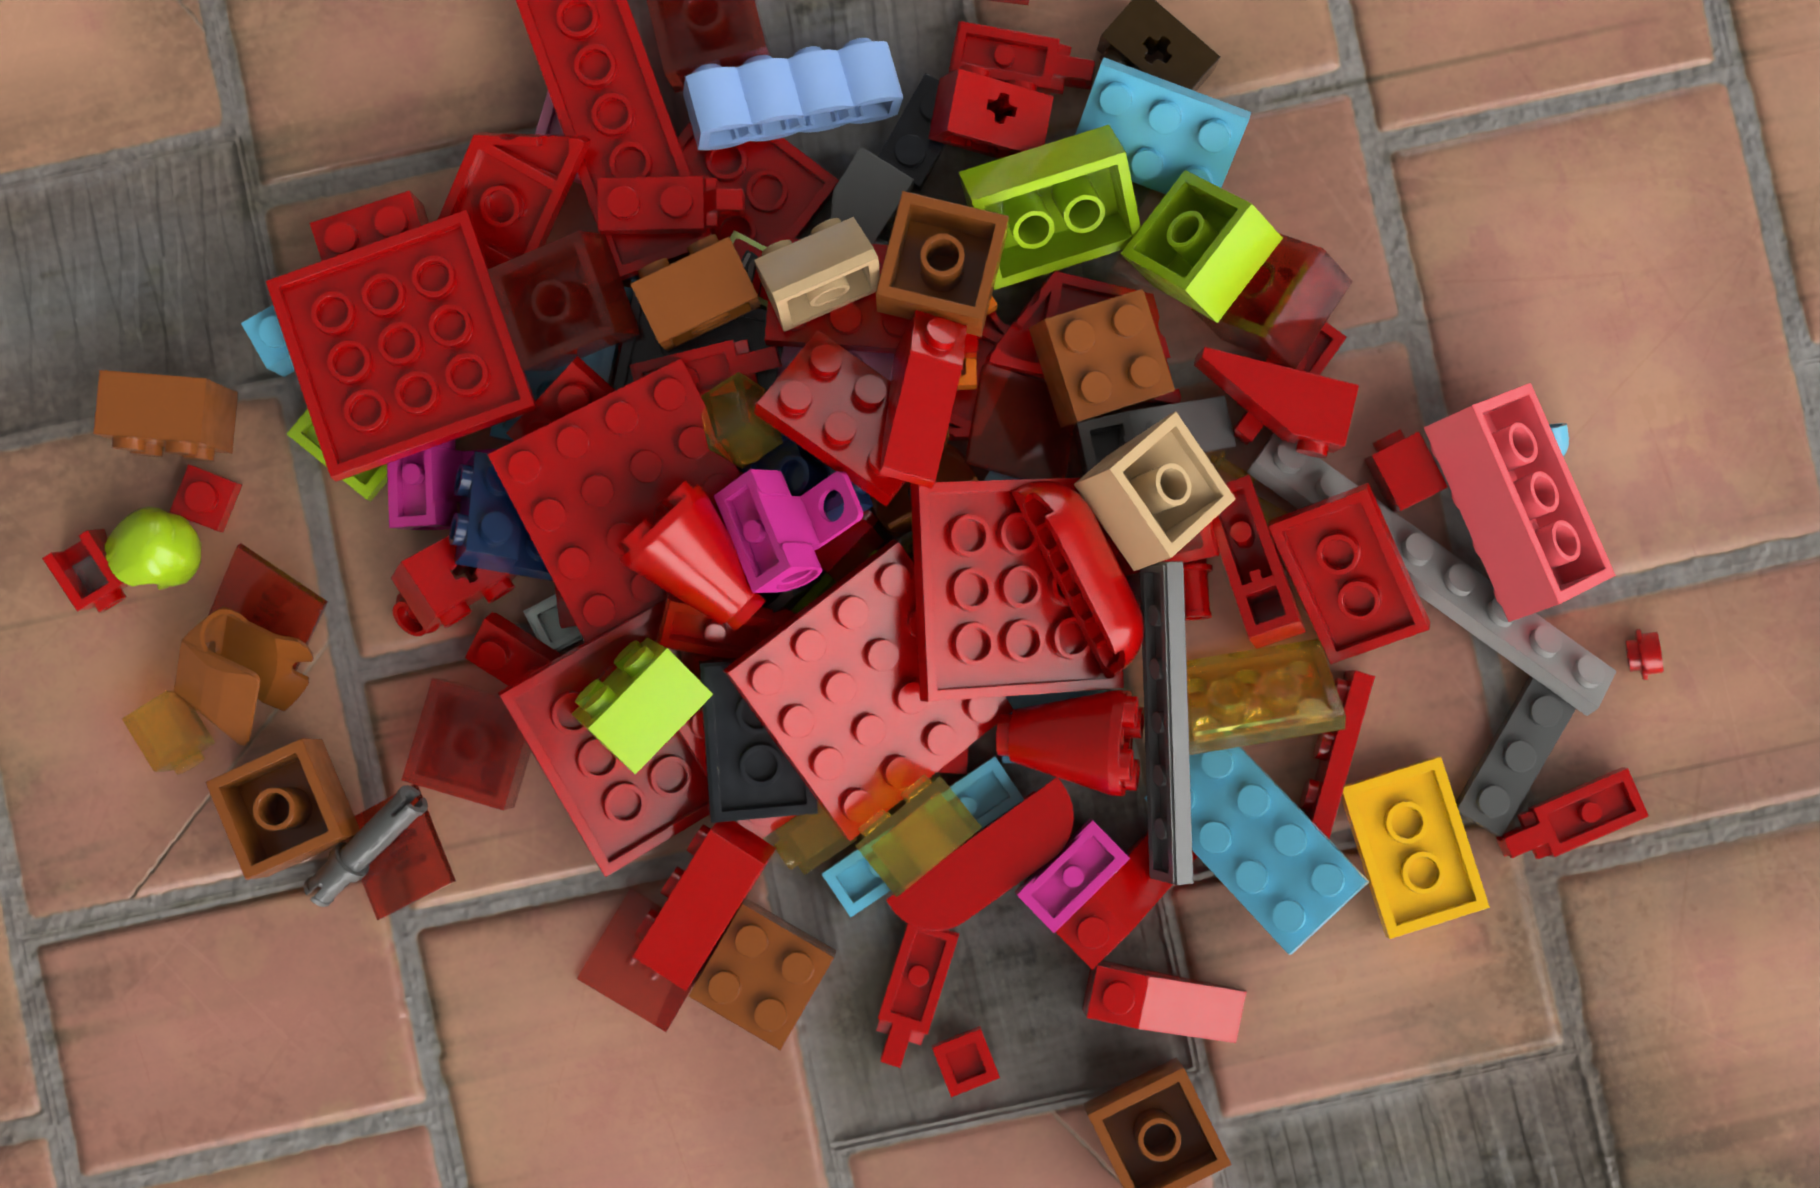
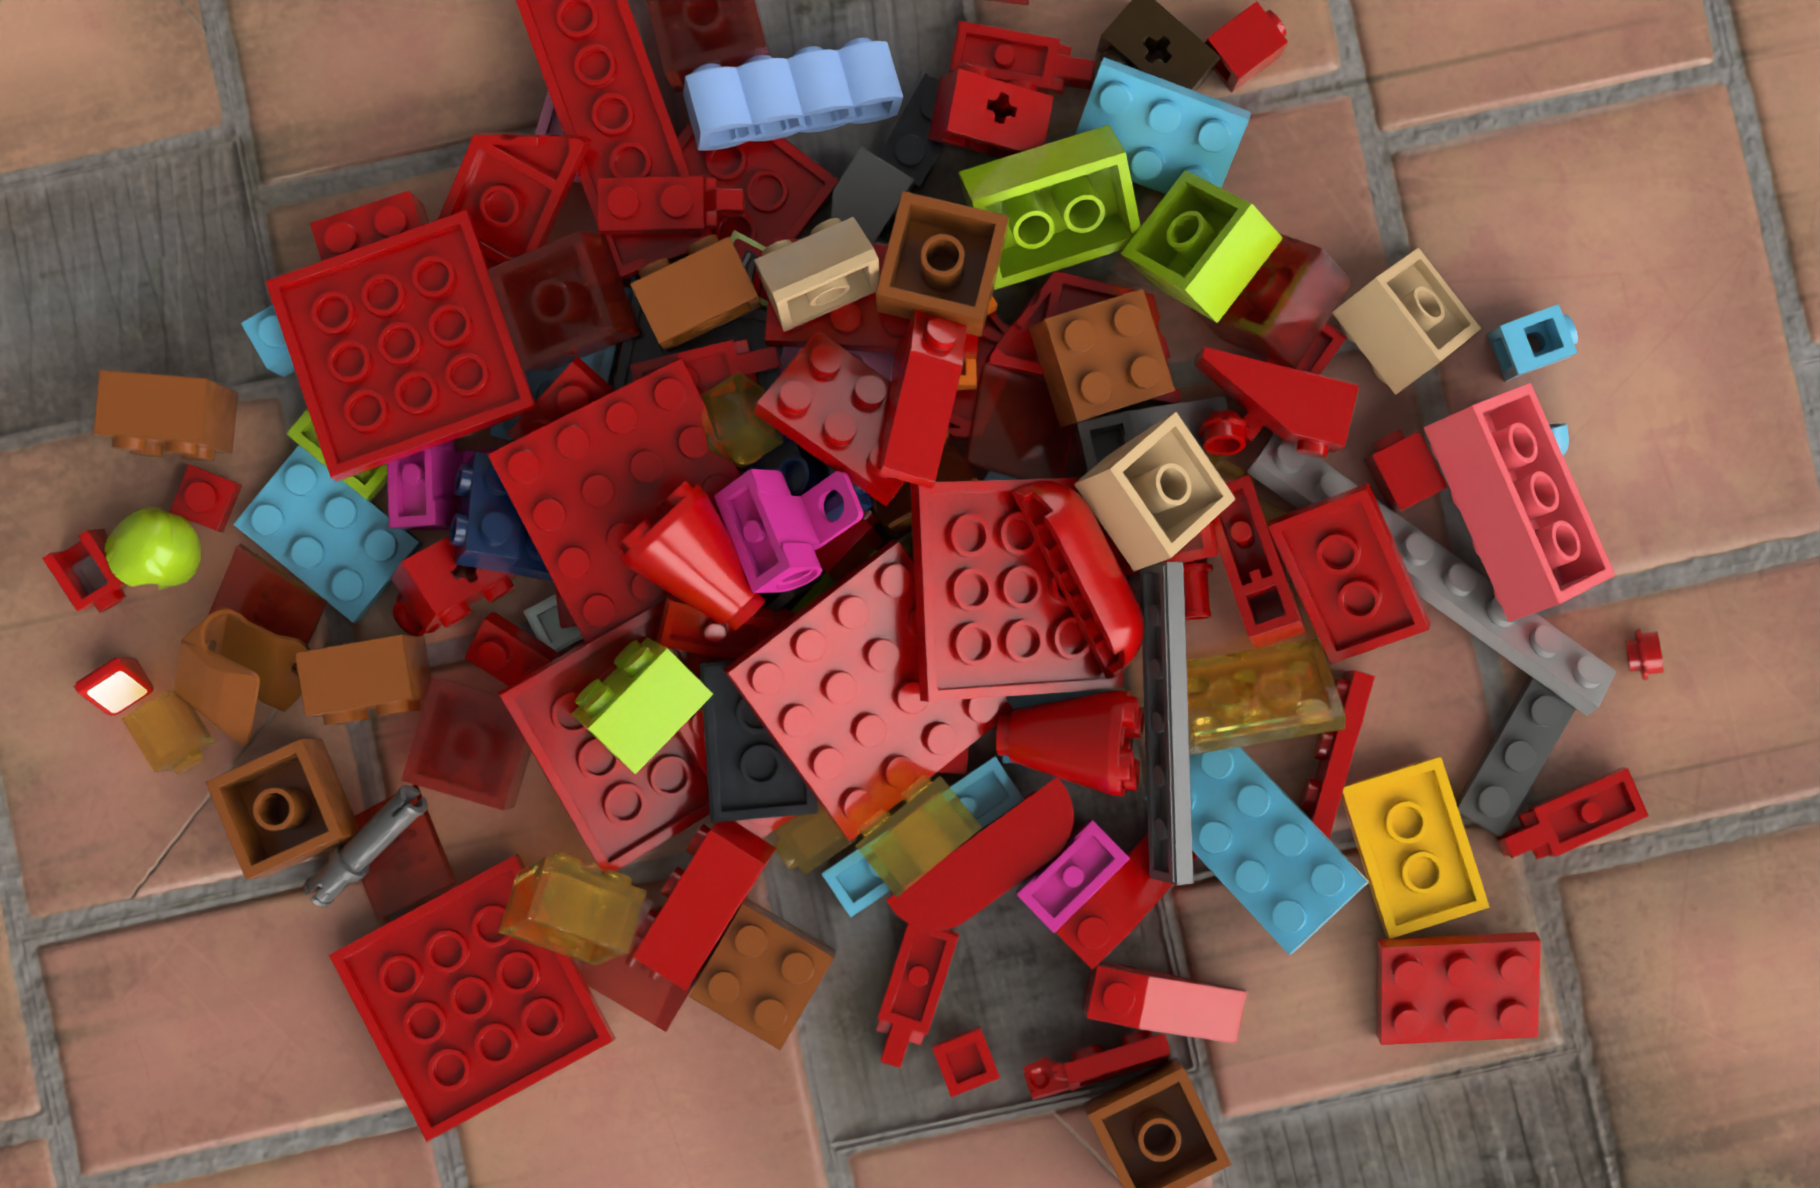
none -> slope [73,657,154,716]
none -> medium azure plate [233,445,424,623]
none -> dark orange brick [295,634,435,725]
none -> red plate [329,854,615,1142]
none -> clear yellow brick [498,853,647,966]
none -> red hinge [1023,1030,1170,1100]
none -> red plate [1198,410,1250,456]
none -> red brick [1205,1,1288,93]
none -> tan slope [1332,247,1481,395]
none -> red plate [1377,932,1541,1045]
none -> medium azure brick [1487,304,1578,382]

